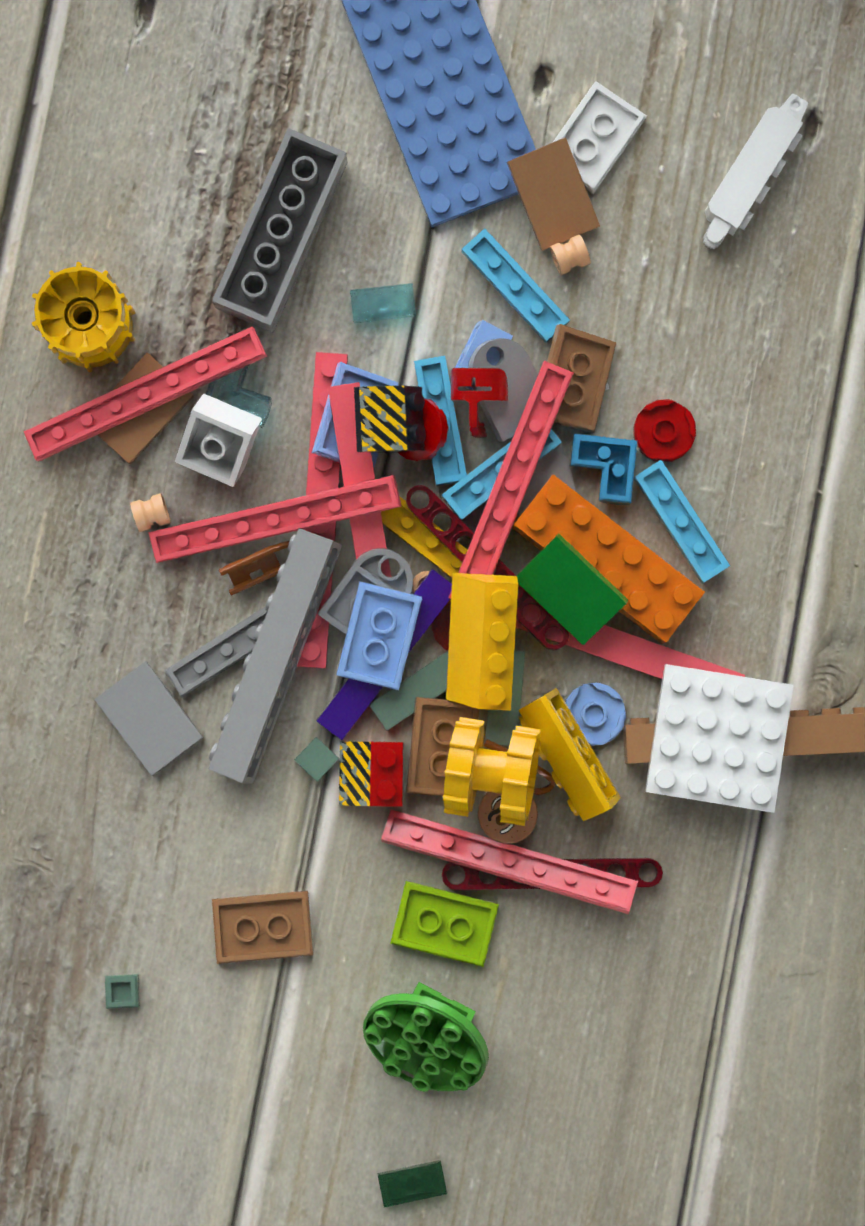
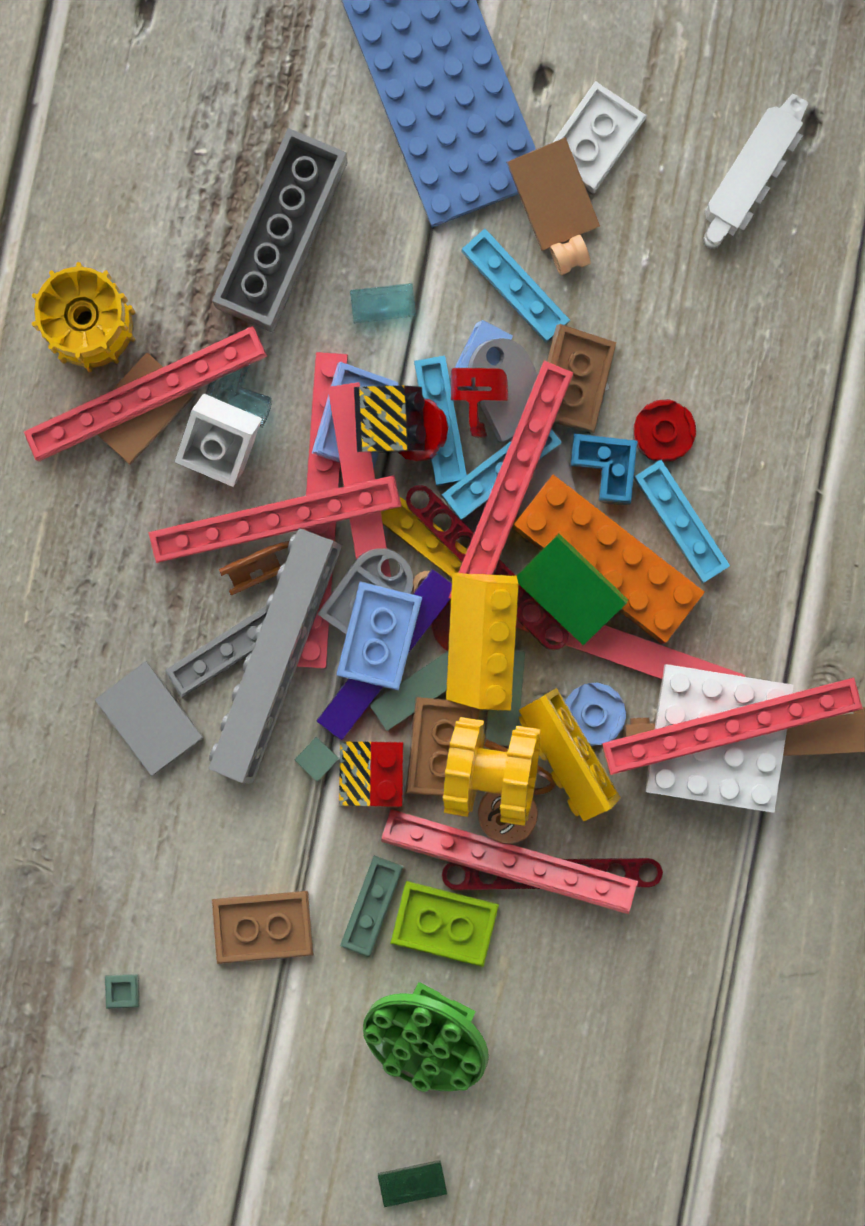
light nougat wheel [130,493,170,532] -> none
none -> sand green tile [340,855,404,957]
none -> coral tile [602,678,863,775]

